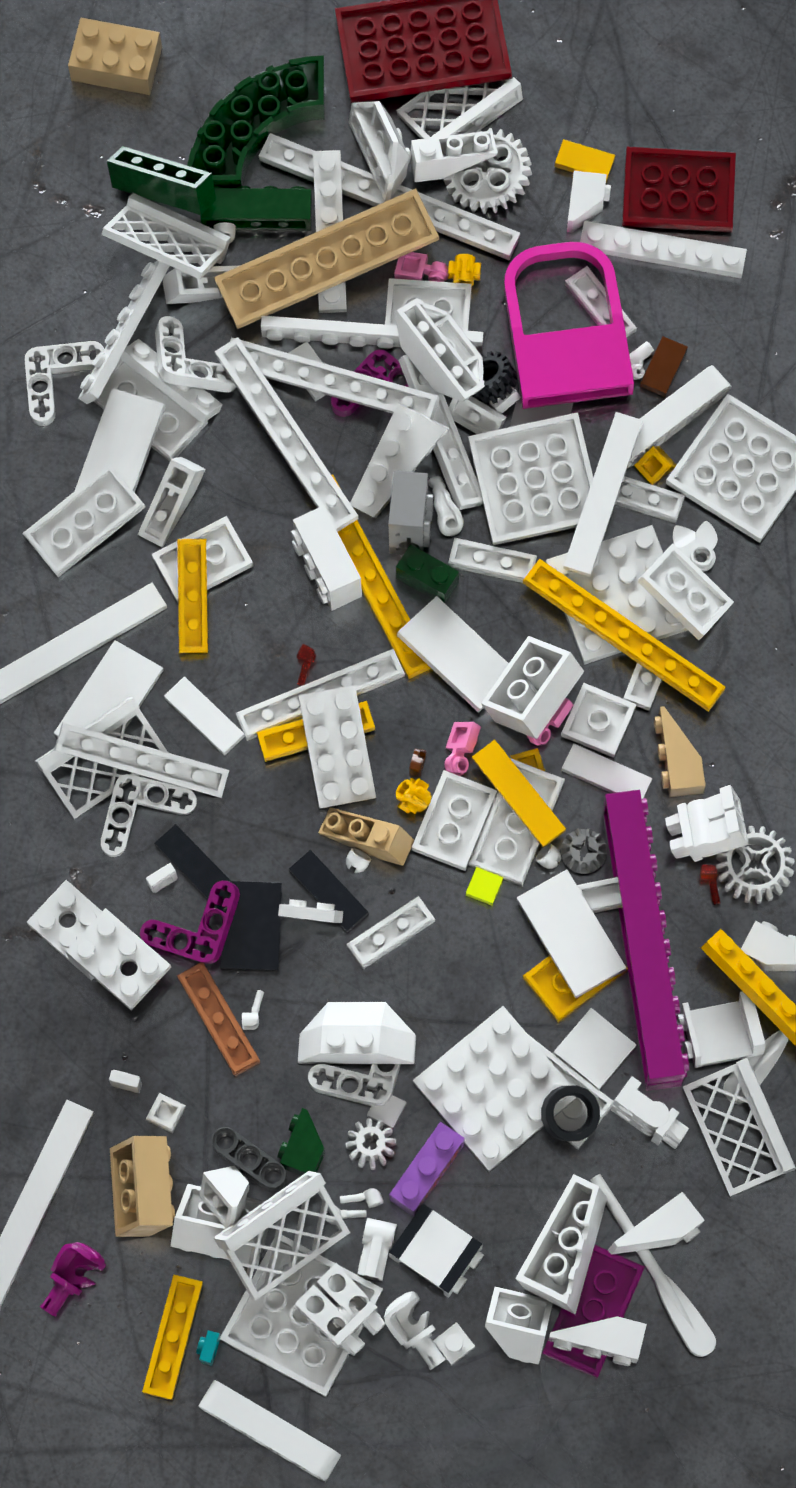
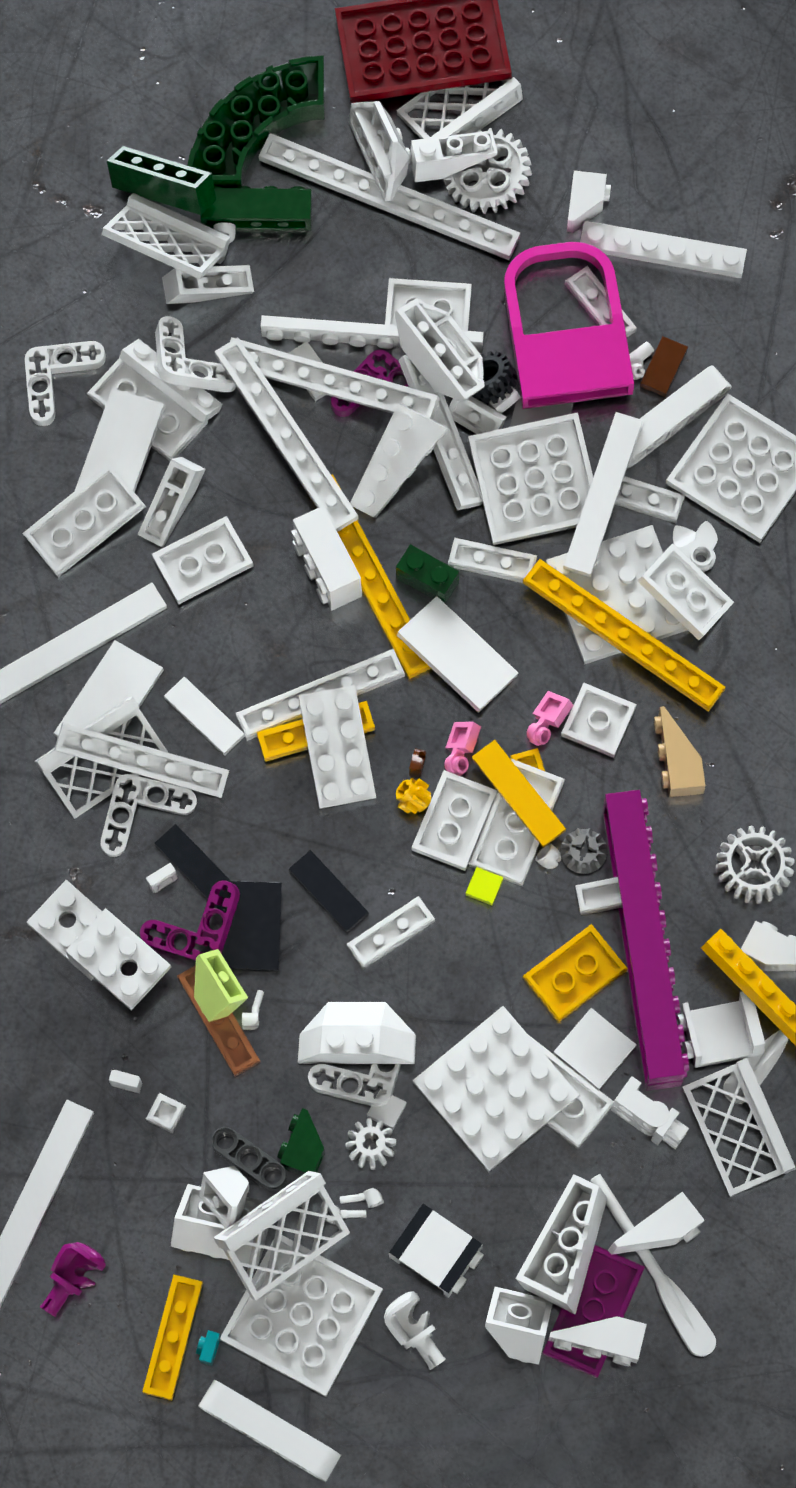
tan brick [68,18,162,95] -> none
white plate [78,260,170,404] -> none
tan brick [110,1136,175,1237] -> none
yellow tile [177,539,208,653] -> none
tan plate [214,188,439,329] -> none
white plate [278,899,343,923] -> none
white hips [294,1263,385,1356] -> none
clear red hand [297,644,316,686] -> none
white plate [313,150,347,313] -> none
tan slope [318,807,414,866] -> none
white hinge [346,848,371,873] -> none
white piece [357,1218,397,1281] -> none
light grey piece [388,470,433,555] -> none
medium lavender brick [389,1122,465,1217] -> none
bright pink plate [394,252,449,282] -> none
white piece [428,476,464,537] -> none
white plate [433,1322,475,1366] -> none
yellow gear [448,254,481,286] -> none
white brick [481,636,584,739] -> none
white tile [517,870,626,999] -> none
black tyre [541,1085,600,1142] -> none
yellow tile [555,139,615,183] -> none
white tile [561,743,652,799] -> none
dark red plate [622,147,736,232] -> none
white plate [623,663,662,711] -> none
yellow slope [634,446,676,485] -> none
white hips [665,785,749,862] -> none
clear red hand [700,864,721,905] -> none
none -> yellowish green slope [194,949,248,1022]

